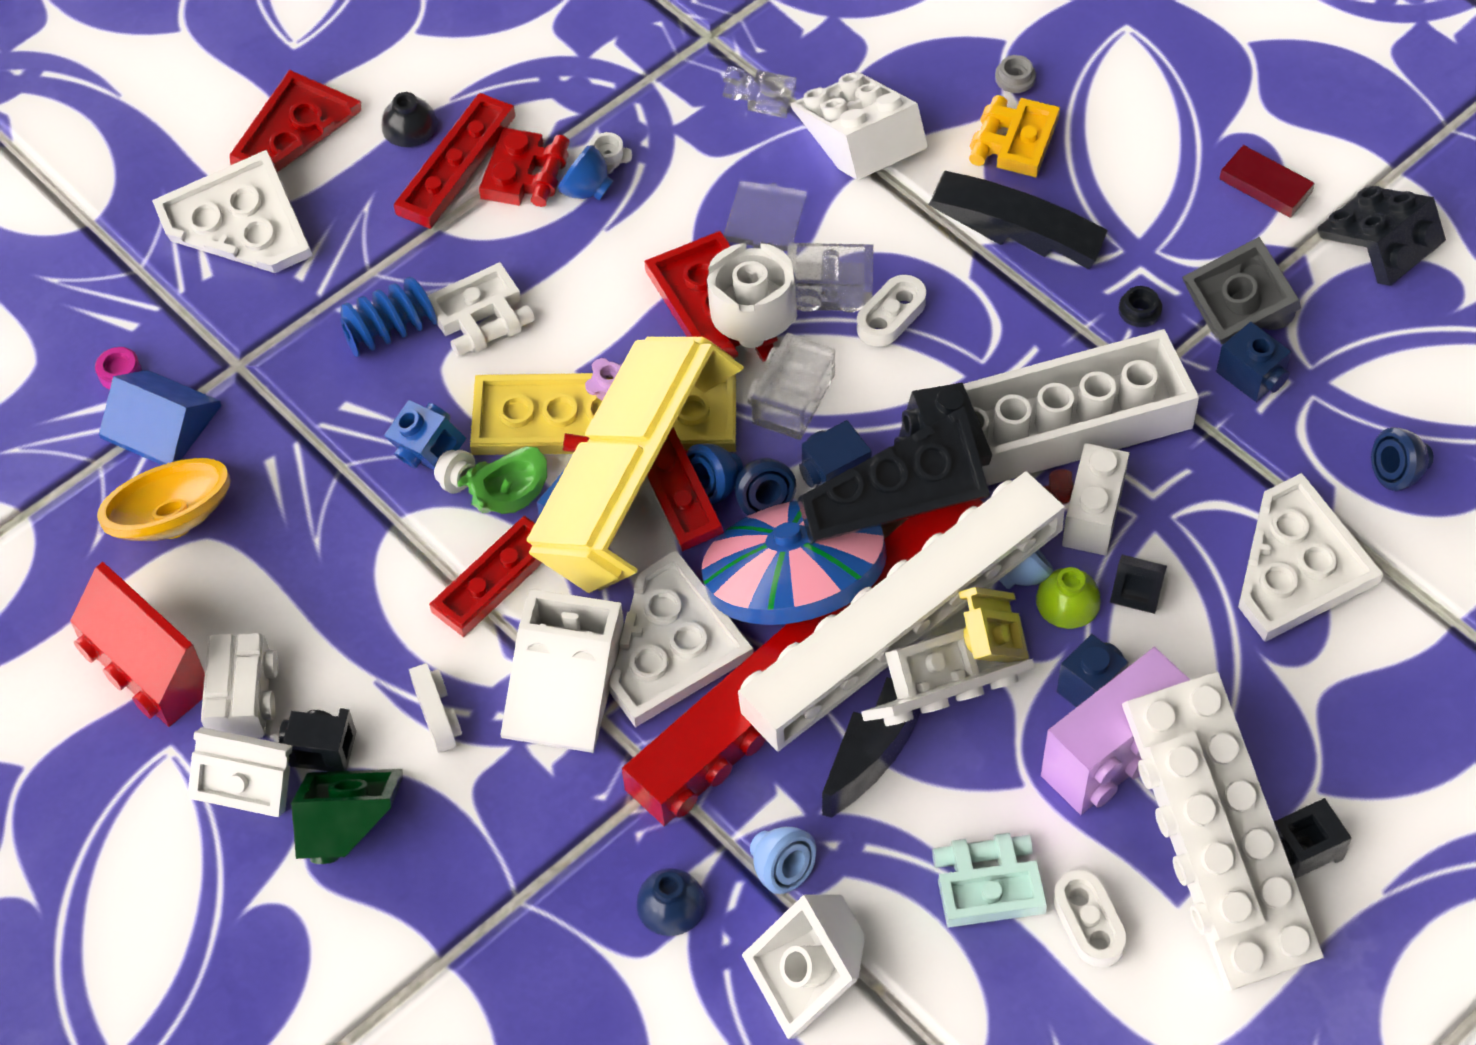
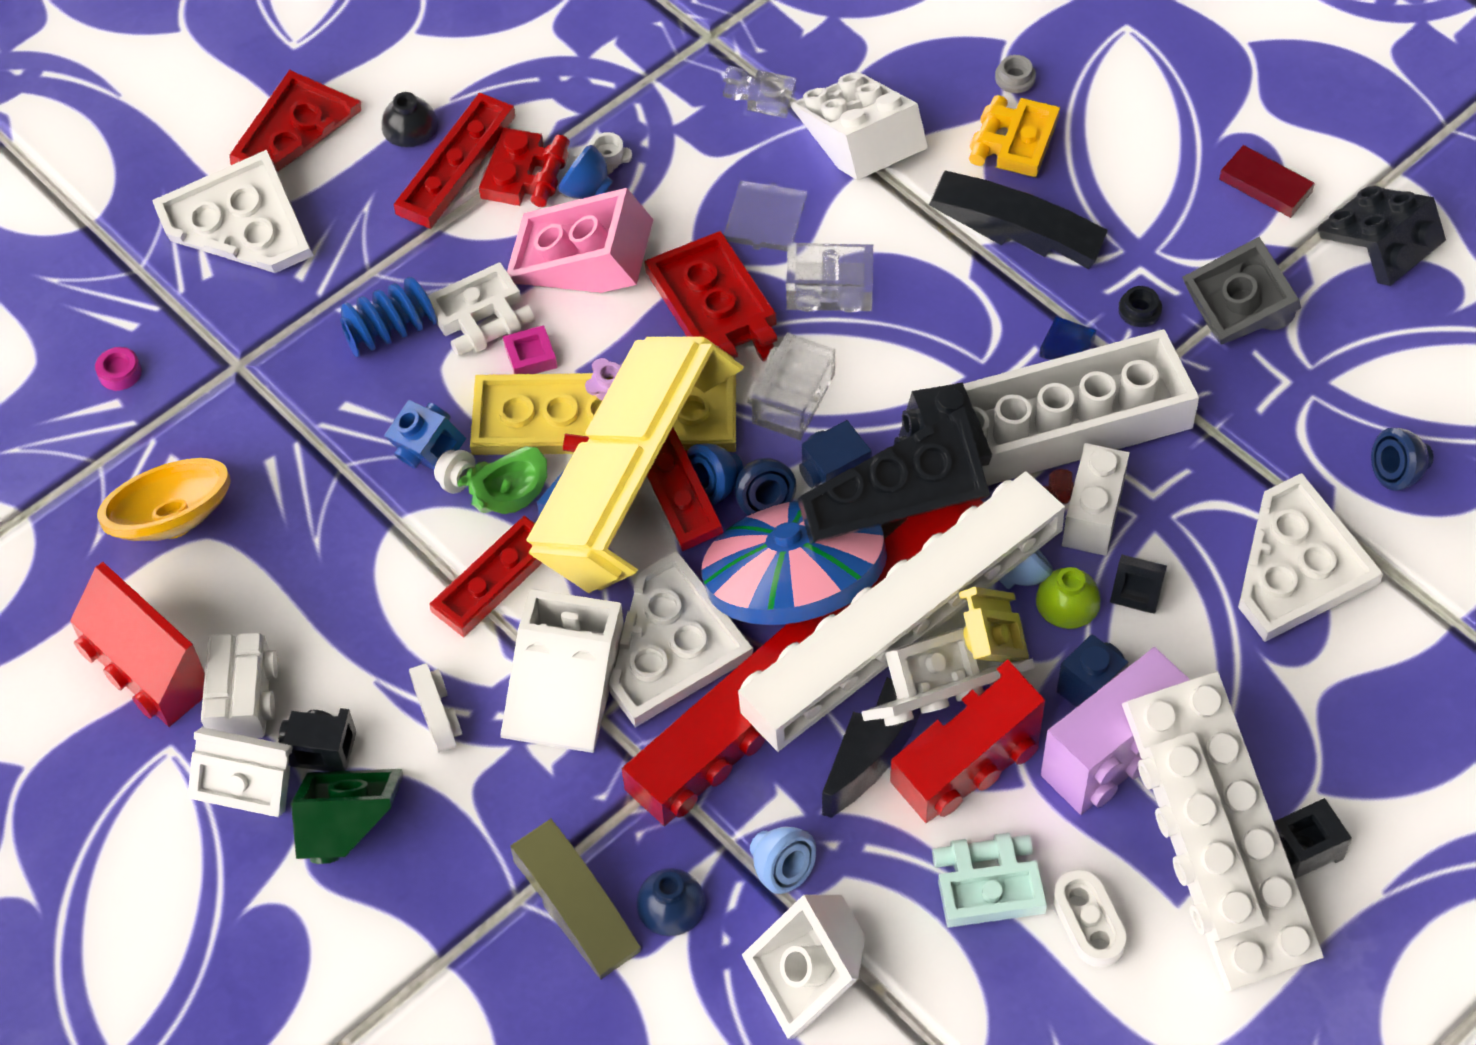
slope [99,370,222,465] -> none
white brick [707,243,797,348] -> none
white plate [857,275,926,347] -> none
dark blue brick [1216,321,1292,402] -> none
none -> dark pink tile [503,325,557,374]
none -> bright pink slope [507,188,653,293]
none -> olive slope [510,818,641,980]
none -> red wedge [890,659,1045,823]
none -> clear blue tile [1039,316,1097,360]

